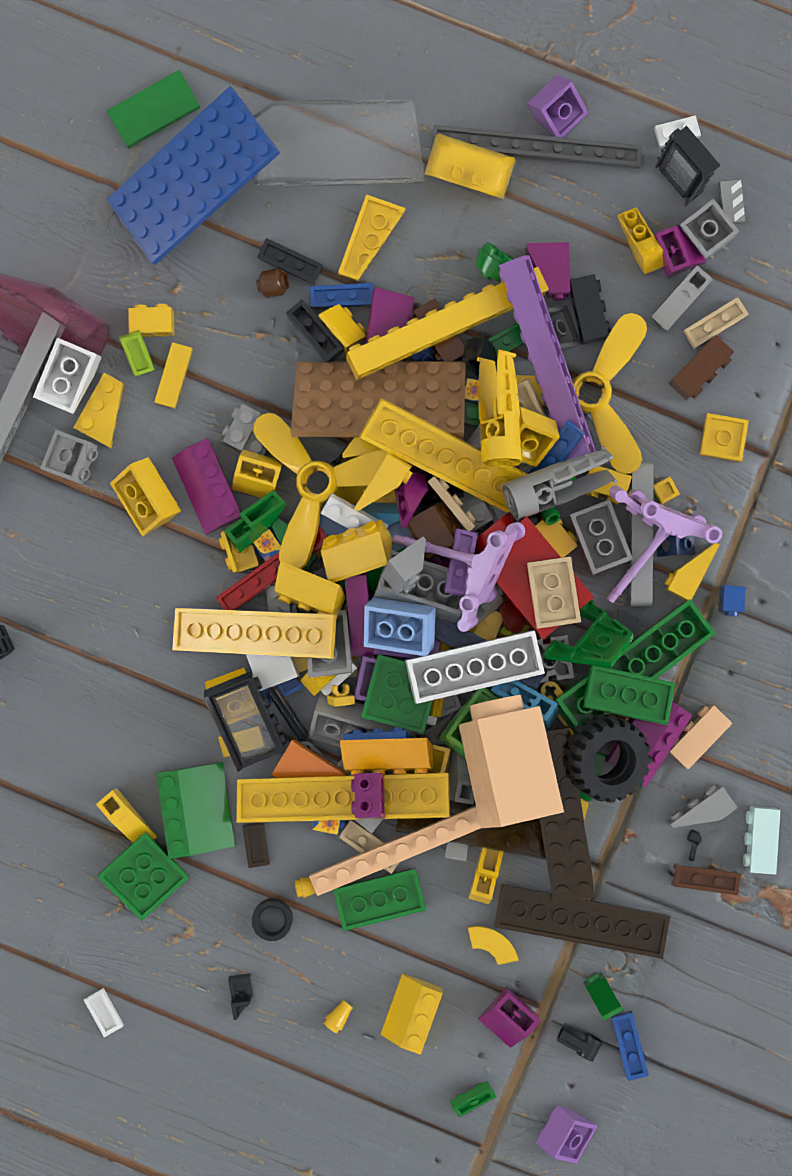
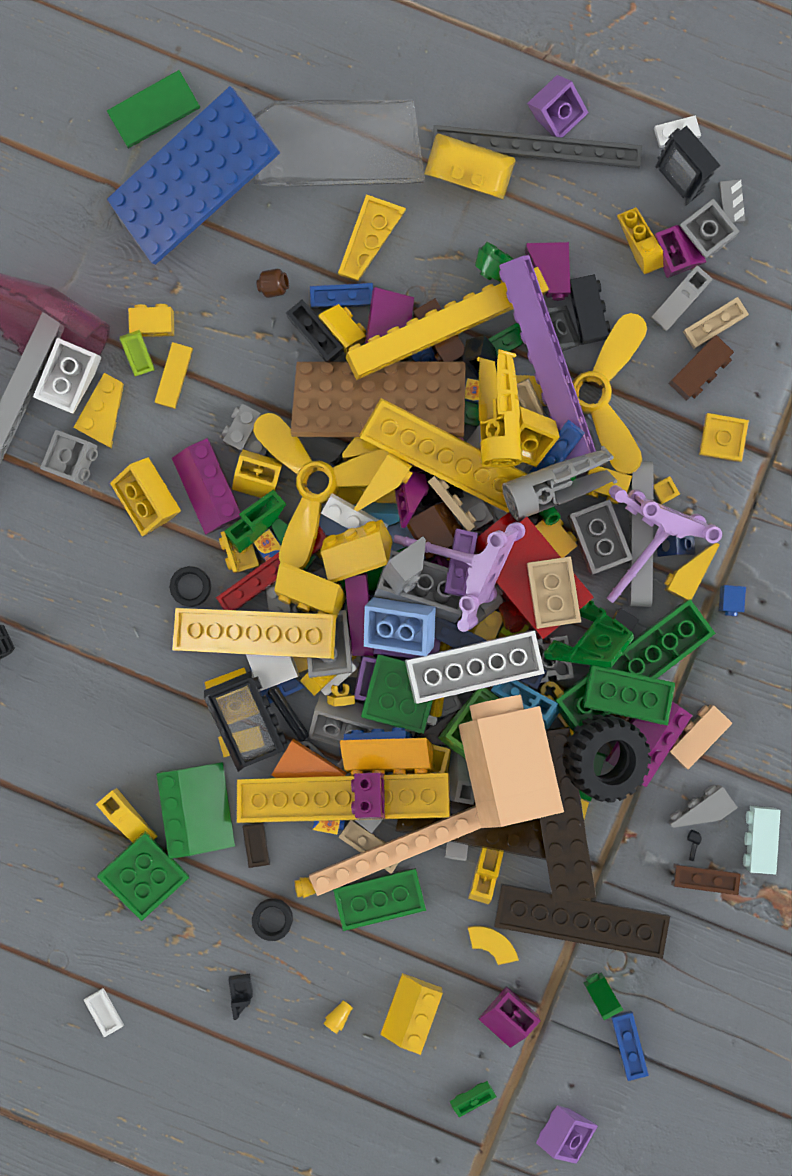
black plate [257,238,323,285] -> none
black piece [556,1023,603,1062] -> none
none -> black tyre [169,566,211,607]

